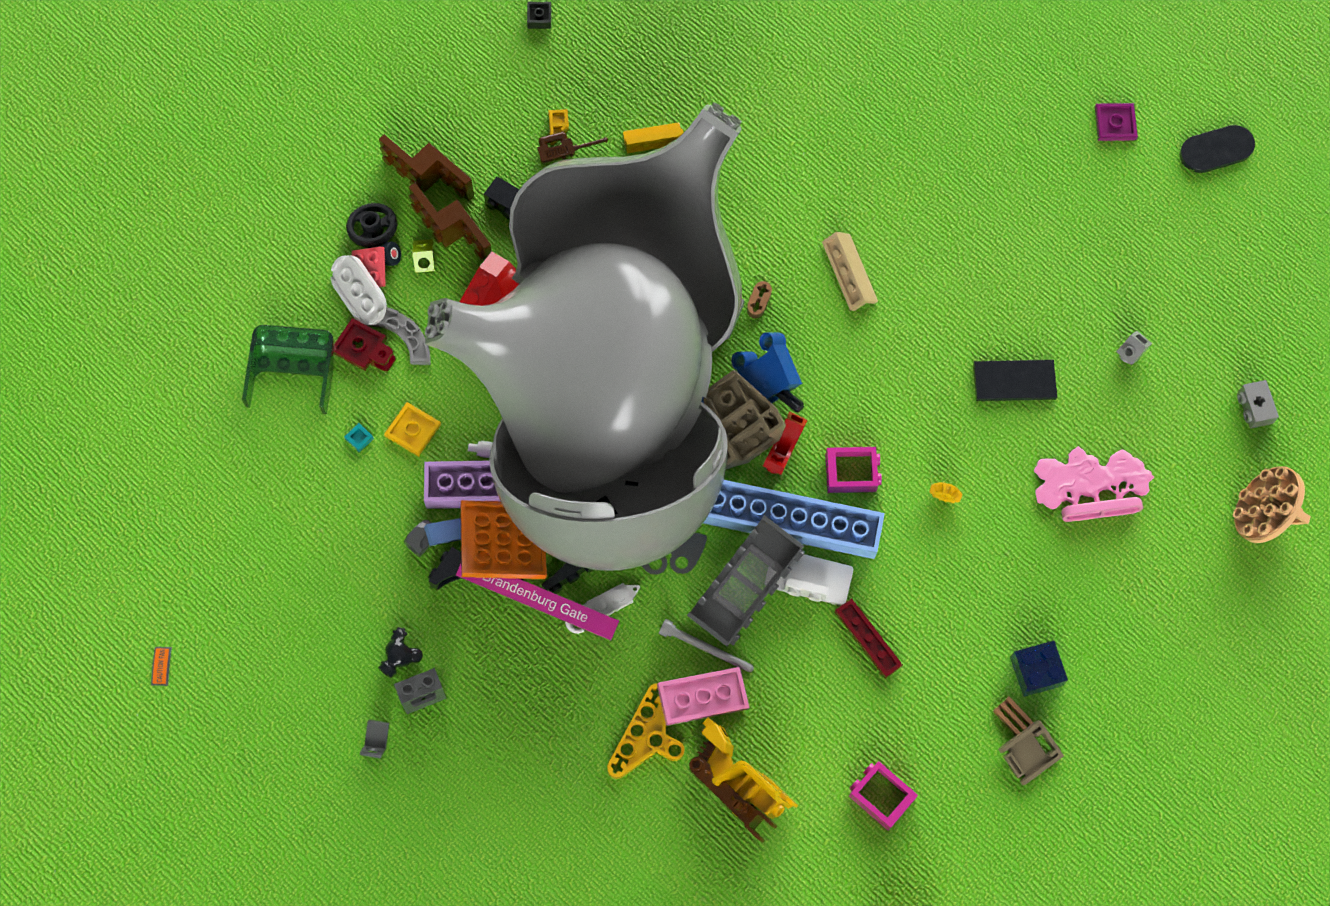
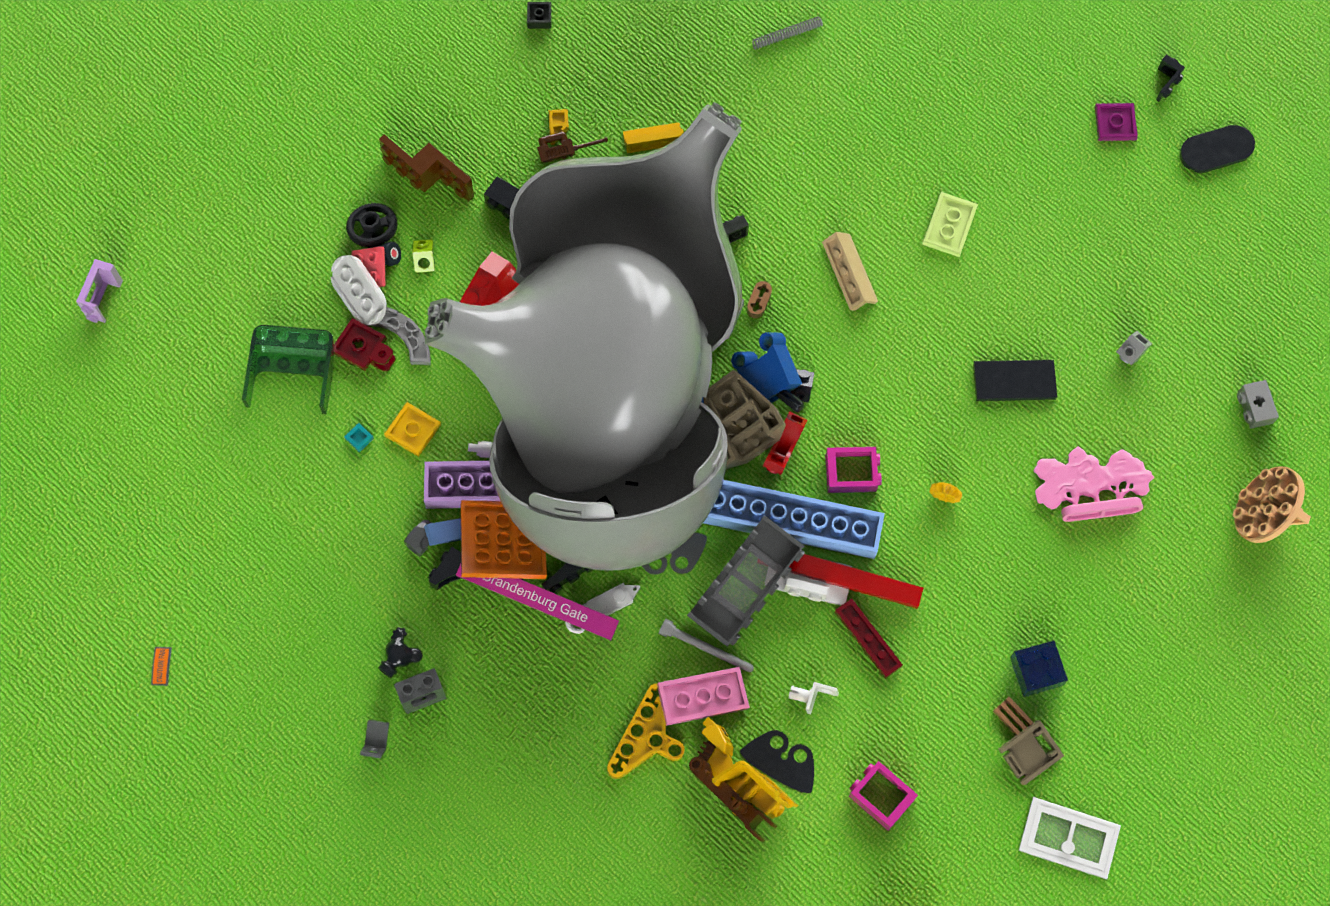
reddish brown bracket [408,183,492,260] -> none
none -> lavender window [76,259,123,323]
none -> pearl dark grey piece [723,215,749,243]
none -> black piece [740,730,814,793]
none -> light grey piece [752,16,823,50]
none -> red tile [757,554,924,609]
none -> white bracket [789,682,839,715]
none -> black bracket [791,369,814,402]
none -> yellowish green tile [922,192,978,257]
none -> white door [1018,797,1121,879]
none -> black bracket [1156,54,1185,102]

